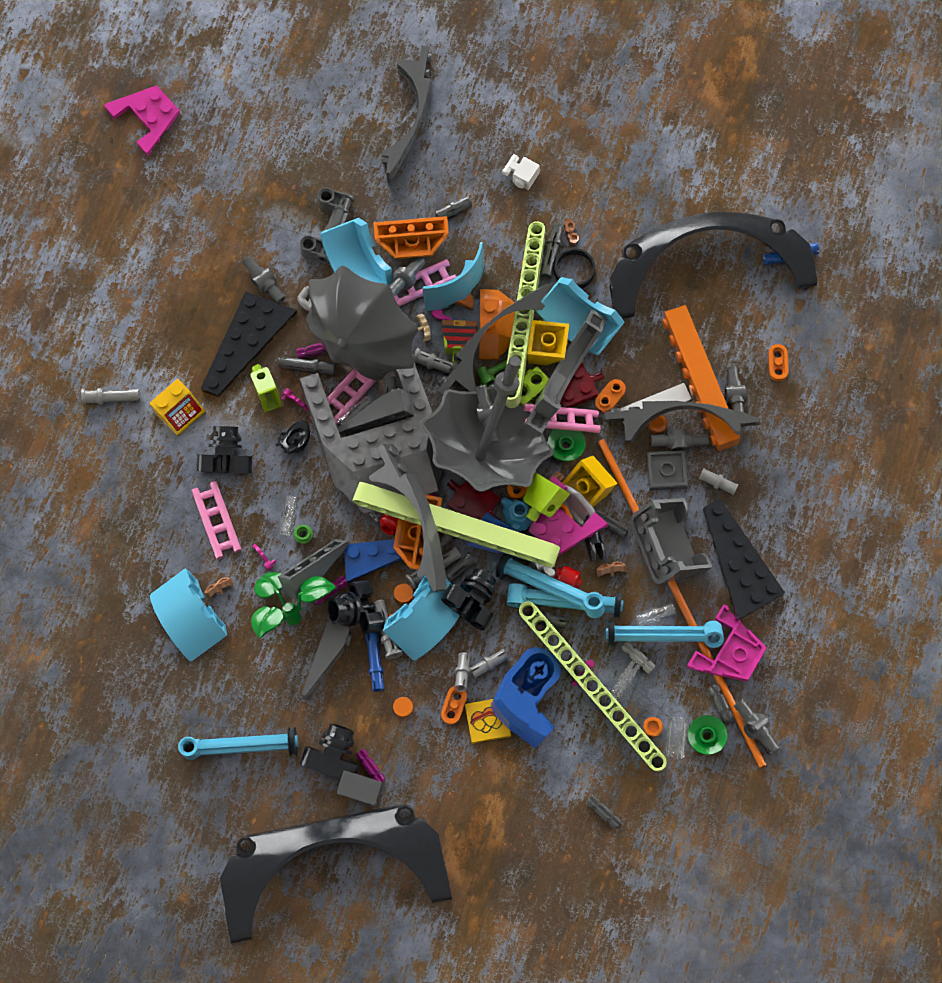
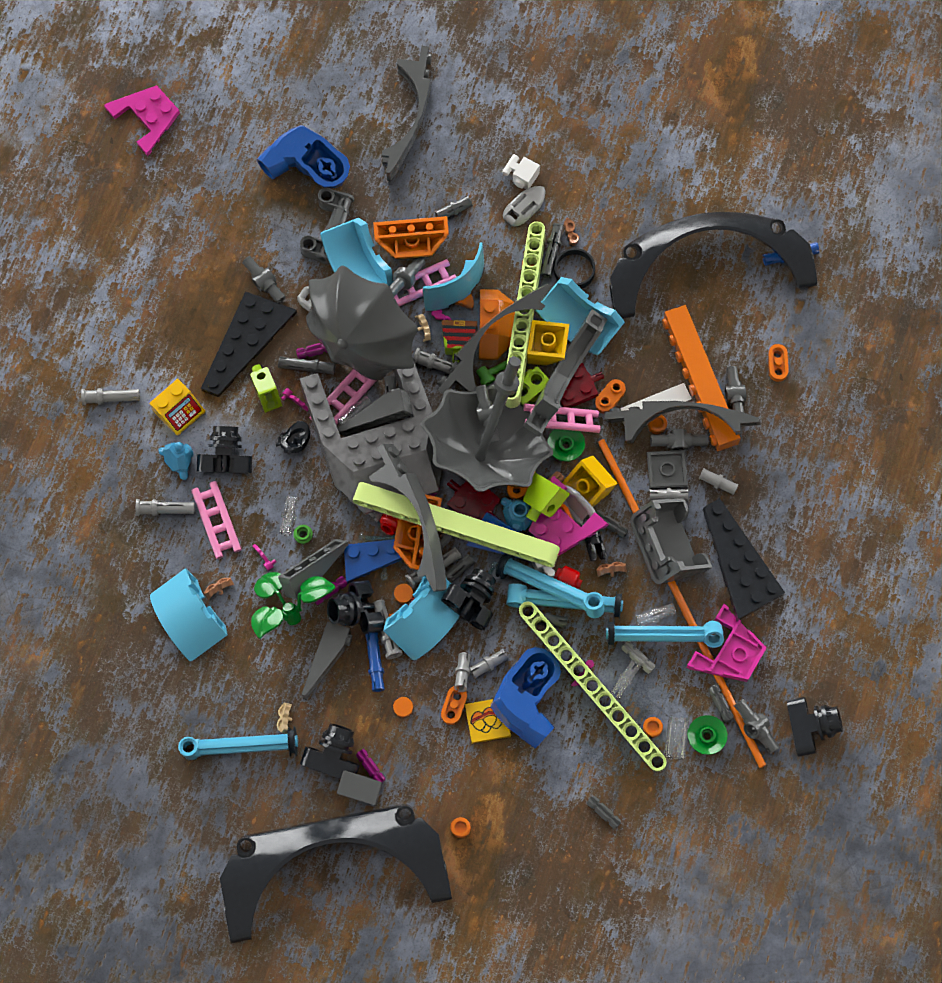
none -> light grey pin [135,499,195,516]
none -> dark azure rock [158,442,194,480]
none -> blue piece [257,125,350,189]
none -> tan piece [277,703,292,734]
none -> clear light blue hinge [358,534,395,541]
none -> orange tile [450,817,471,839]
none -> light grey piece [503,186,545,227]
none -> light grey pin [650,488,688,501]
none -> black beam [787,697,843,757]

